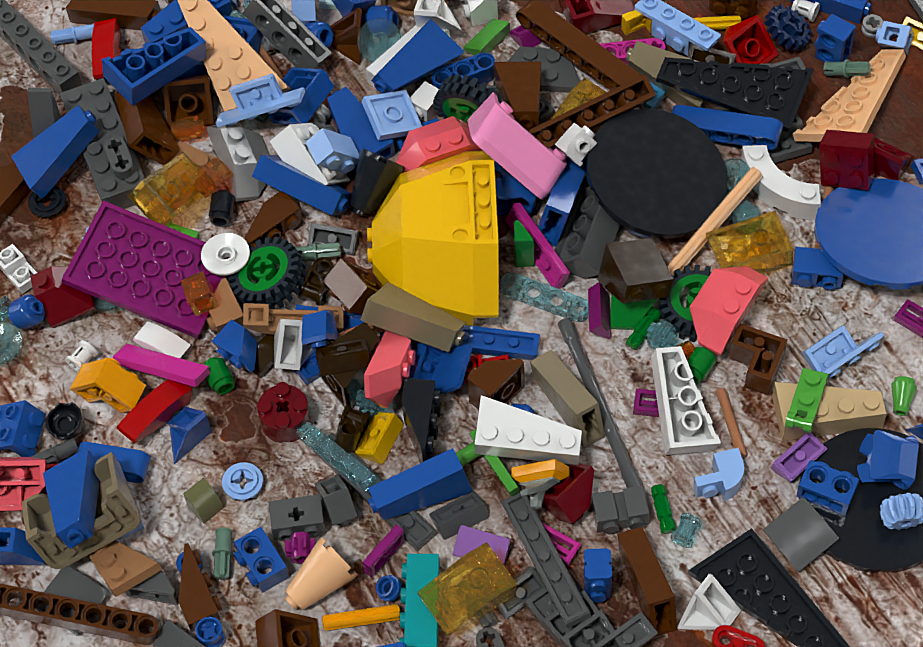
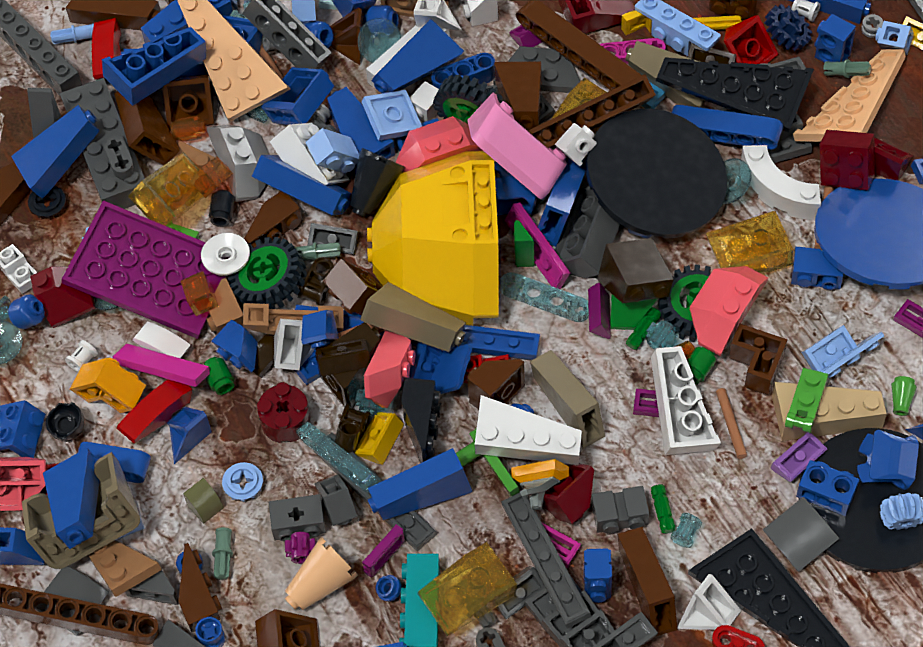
dark grey axle [30,437,79,465] -> none
light blue bracket [216,73,305,127] -> none
blue brick [233,527,290,593] -> none
light orange axle [322,604,400,631] -> none
dark grey slope [429,491,489,540] -> none
medium lavender slope [453,525,511,570] -> none
bright green slope [463,19,510,56] -> none
dark grey piece [558,318,643,488] -> none
light nougat axle [667,167,762,277] -> none
light blue brick [693,448,744,501] -> none
clear light blue gear [731,201,761,232] -> none

